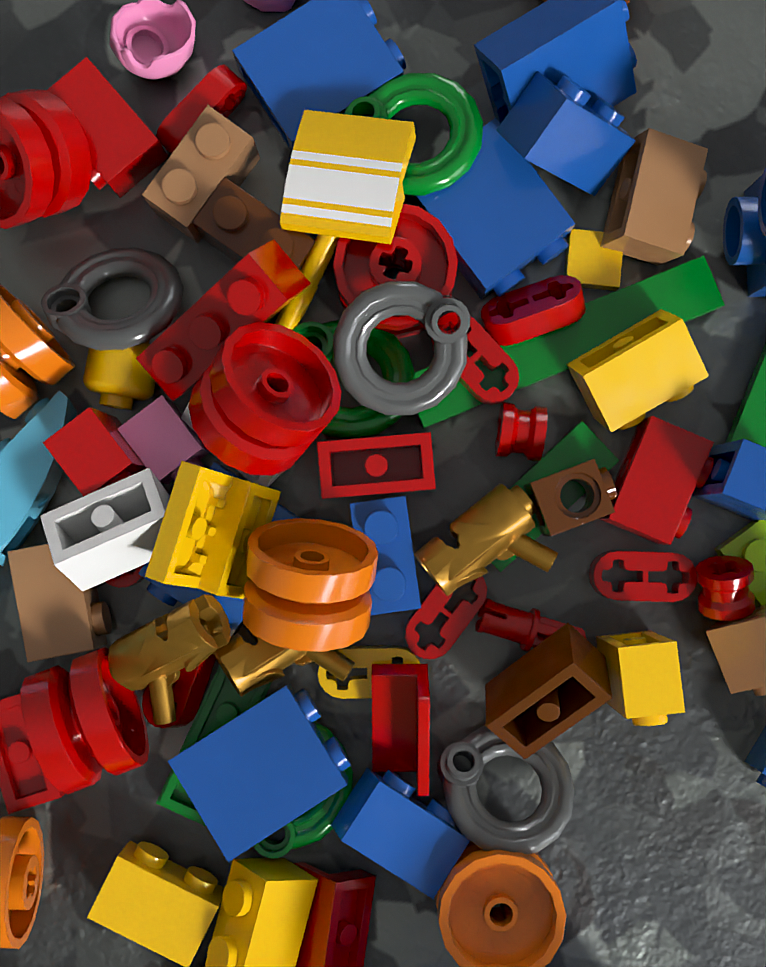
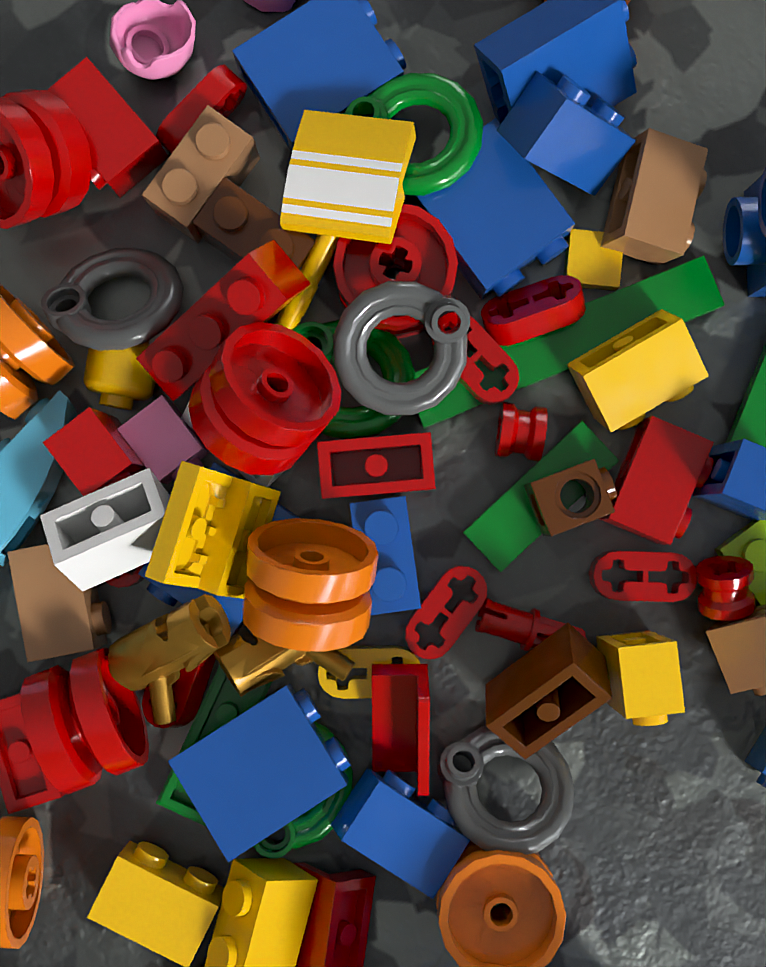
pearl gold piece [414,484,558,596] -> none

